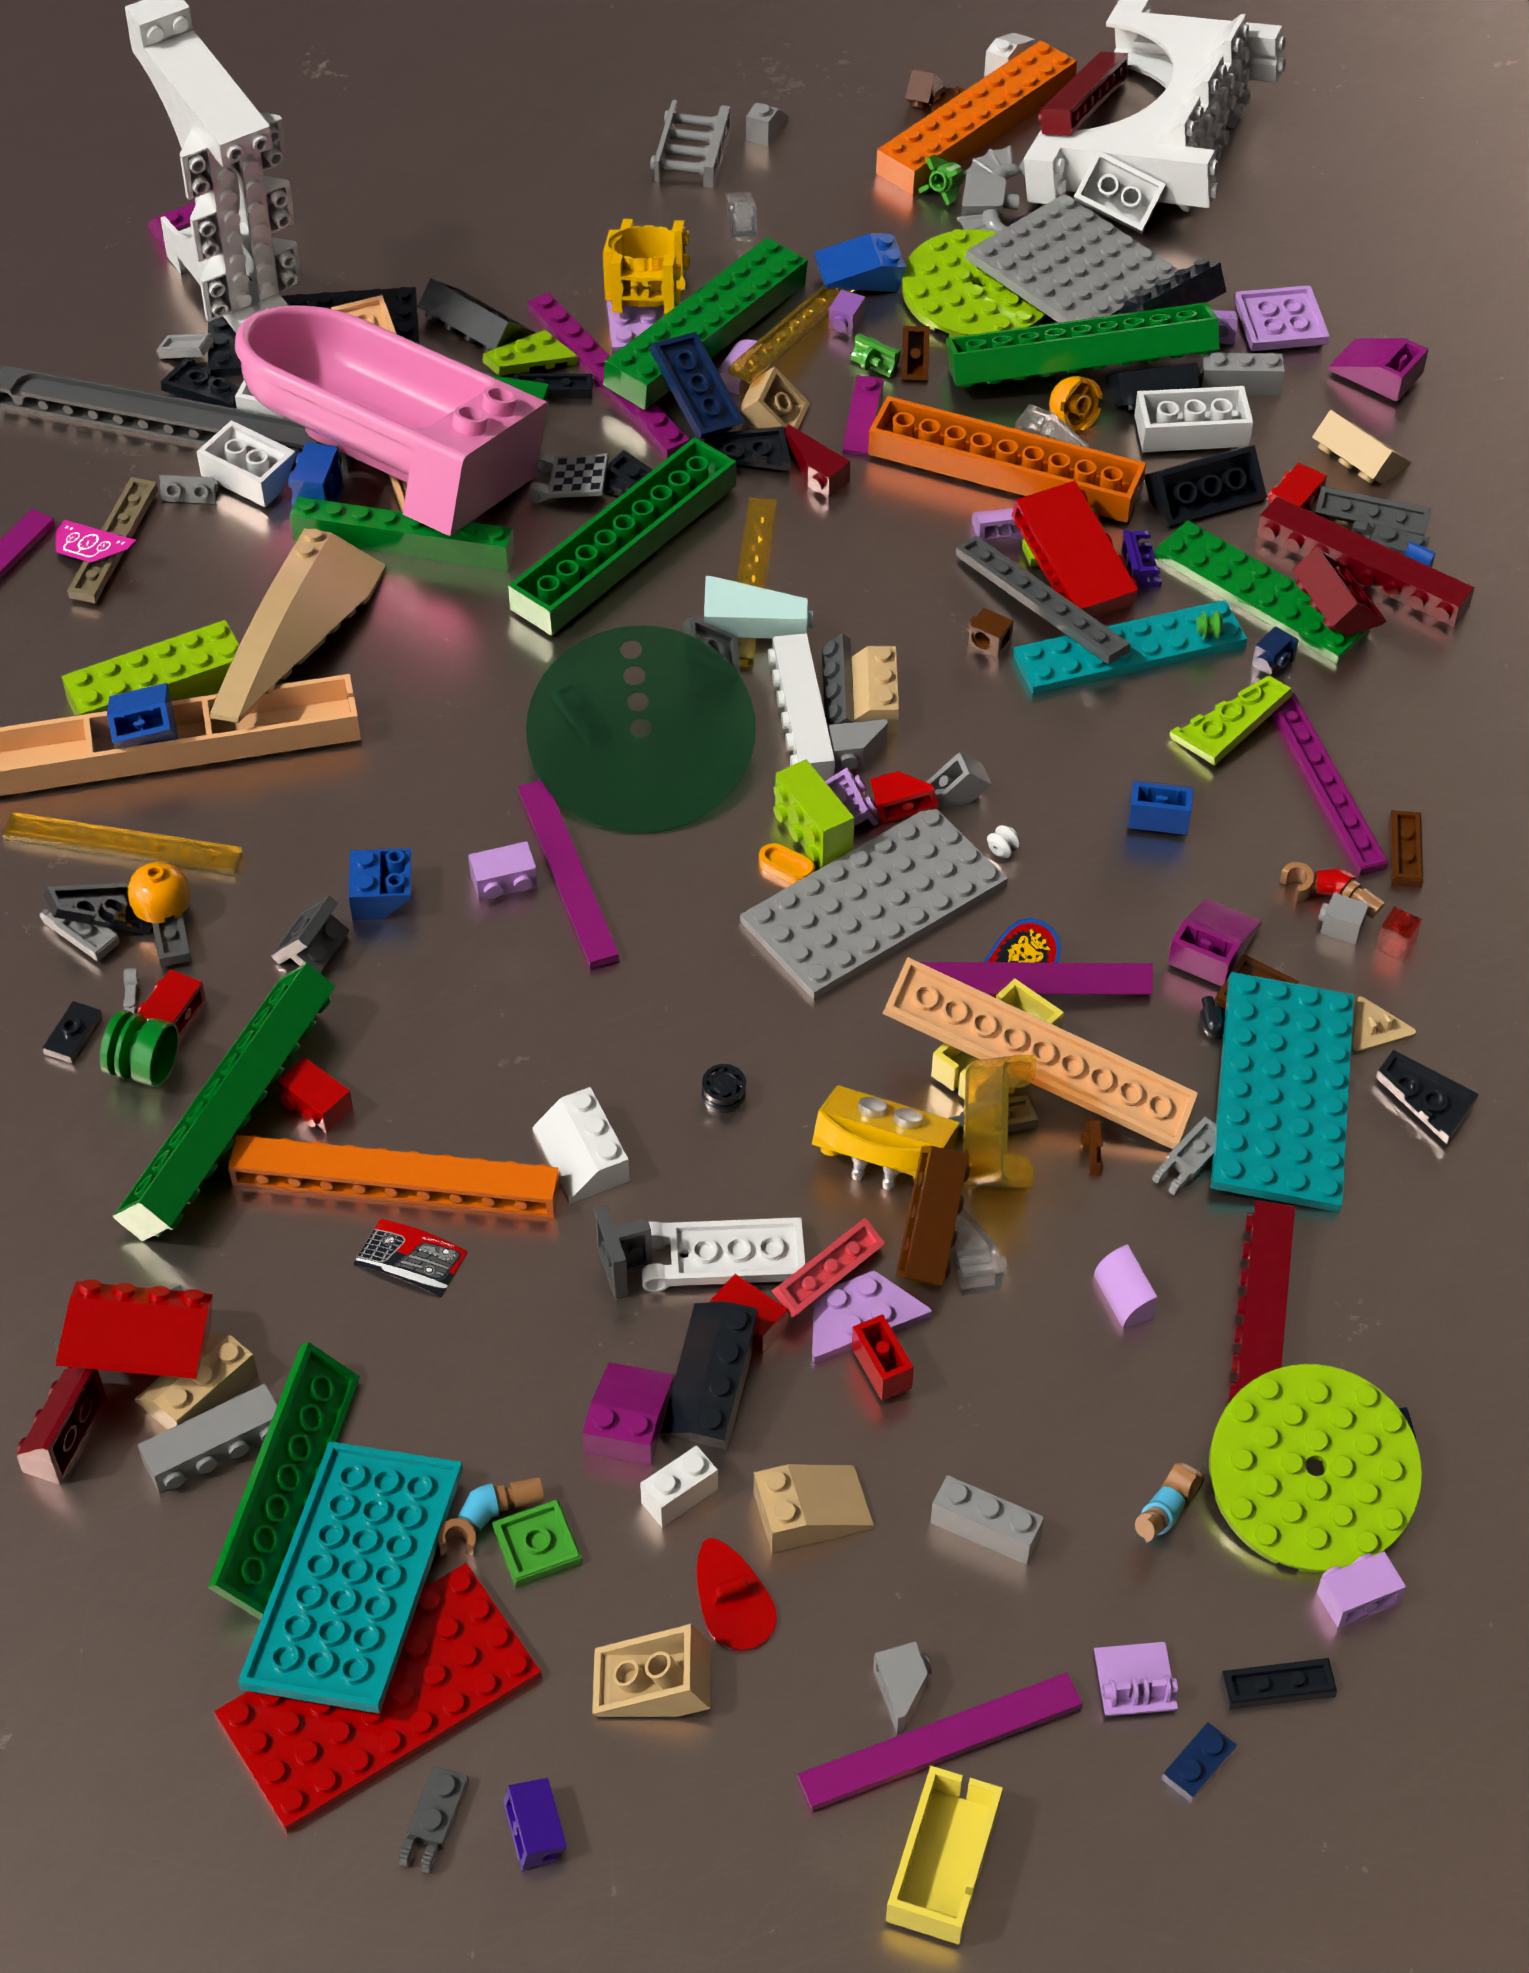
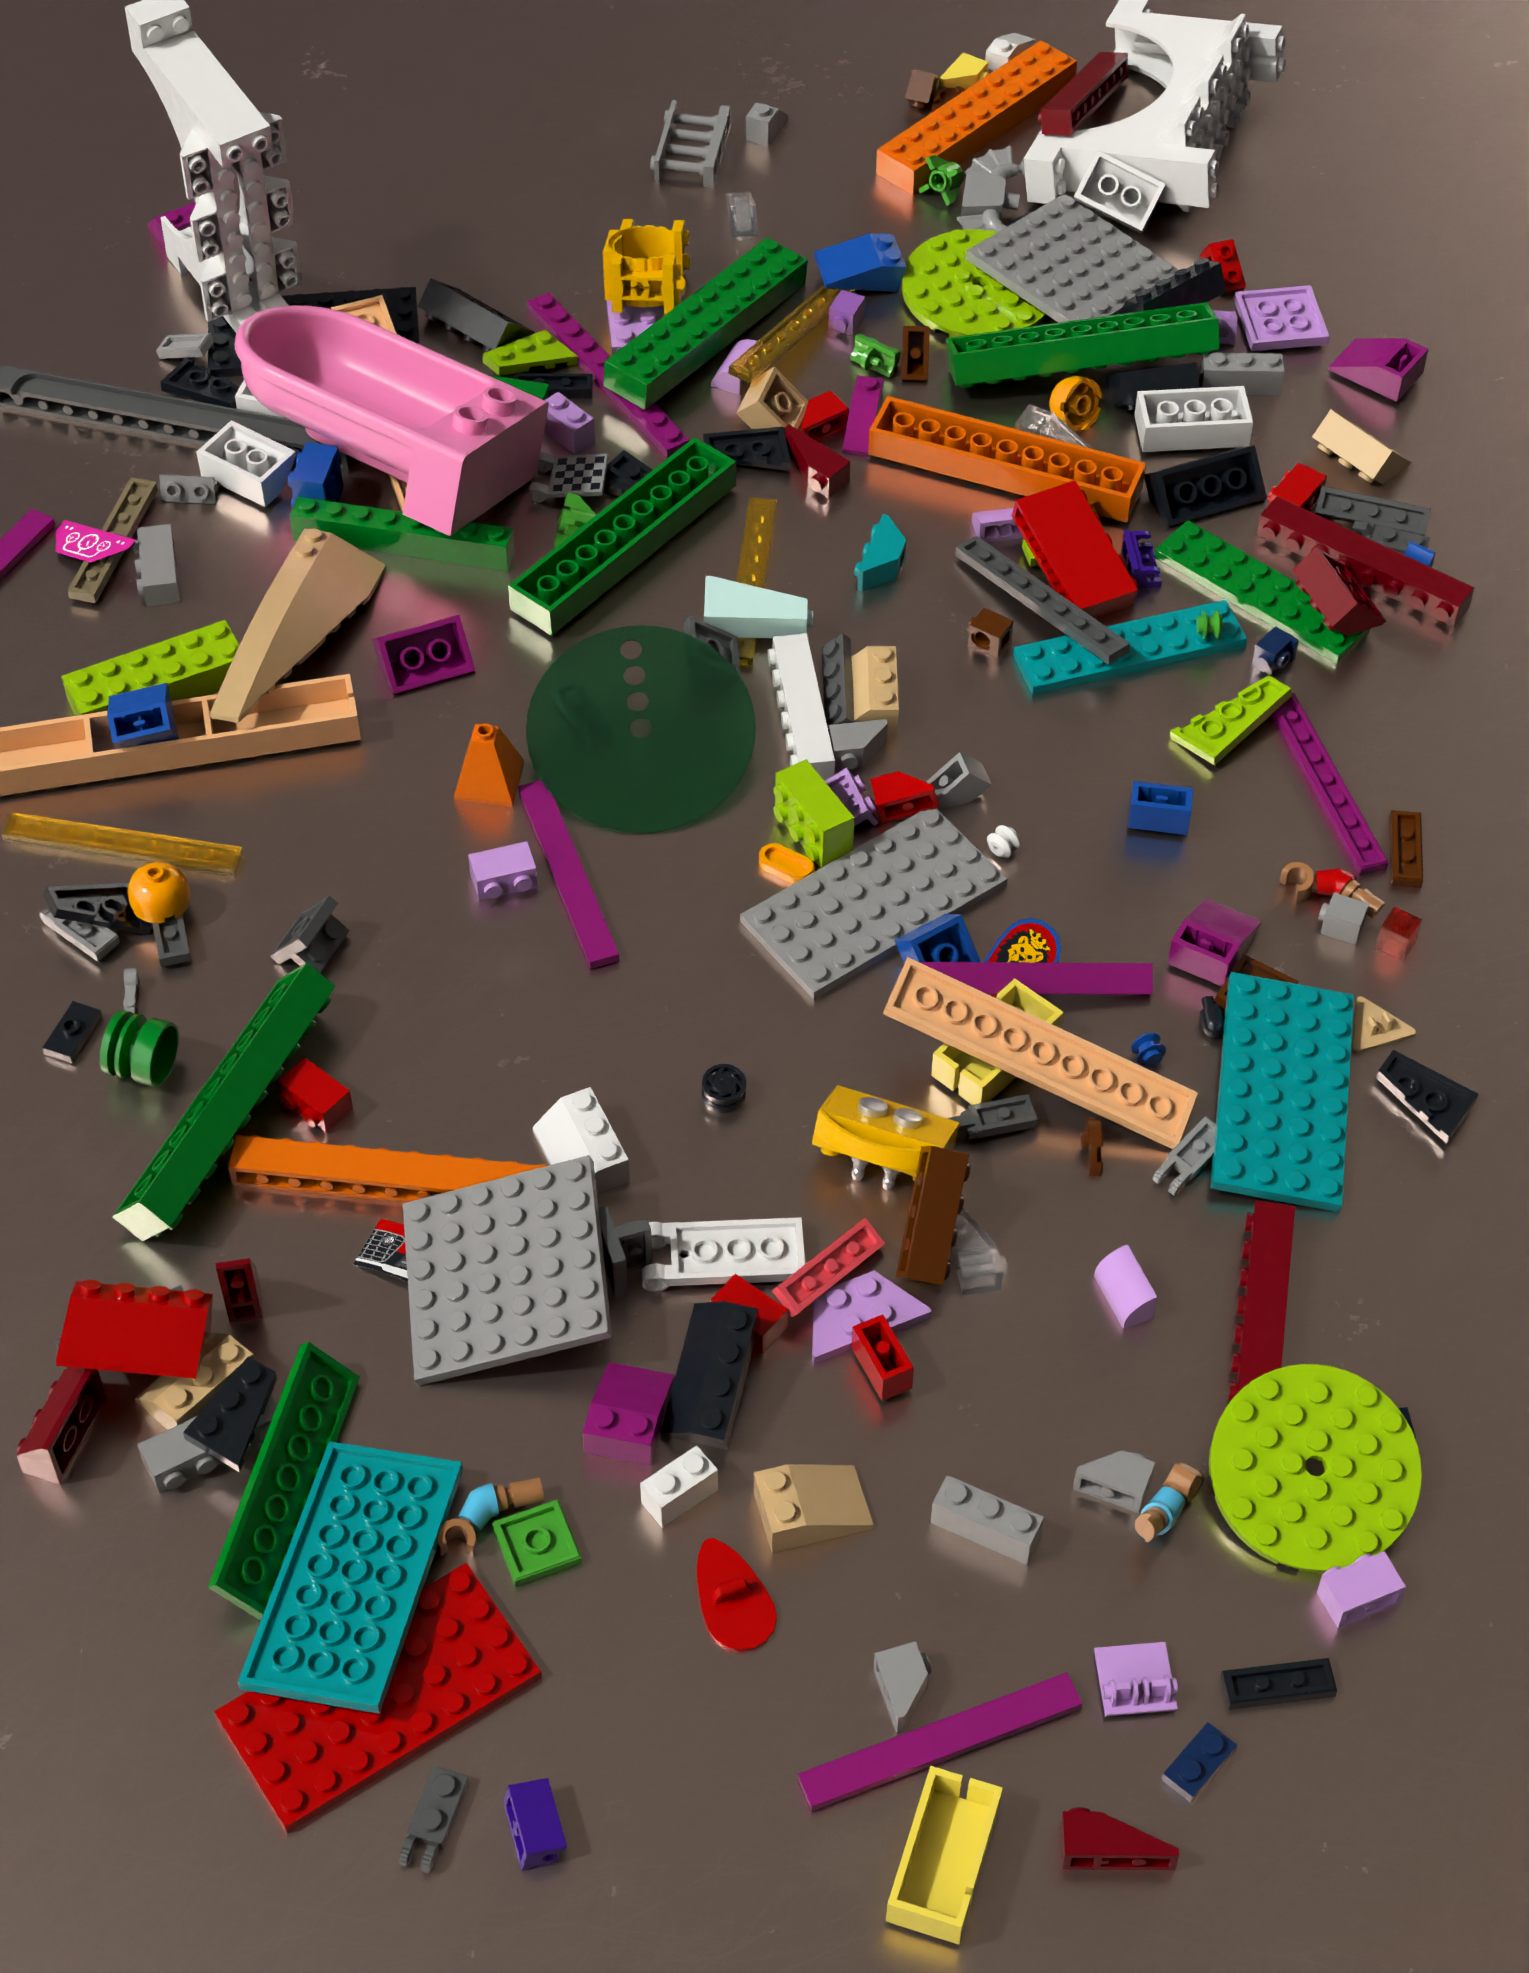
red brick [137,969,207,1038] -> none
blue slope [349,848,412,921] -> none
tan slope [592,1624,711,1717] -> none
dark blue plate [649,332,745,439] -> none
clear yellow windscreen [964,1054,1036,1192] -> none
none -> light grey brick [133,524,180,607]
none -> black wing [183,1356,277,1472]
none -> dark red slope [215,1258,263,1323]
none -> magenta slope [372,615,475,694]
none -> light grey plate [403,1155,612,1386]
none -> orange slope [454,723,524,807]
none -> lavender brick [544,392,595,455]
none -> bright green brick [553,492,596,547]
none -> red slope [801,390,849,442]
none -> teal slope [854,514,907,591]
none -> blue slope [894,914,981,962]
none -> light yellow slope [939,53,990,89]
none -> dark red slope [1060,1807,1179,1870]
none -> light grey slope [1073,1450,1156,1513]
none -> blue wheel [1131,1033,1166,1066]
none -> red bracket [1200,239,1246,294]

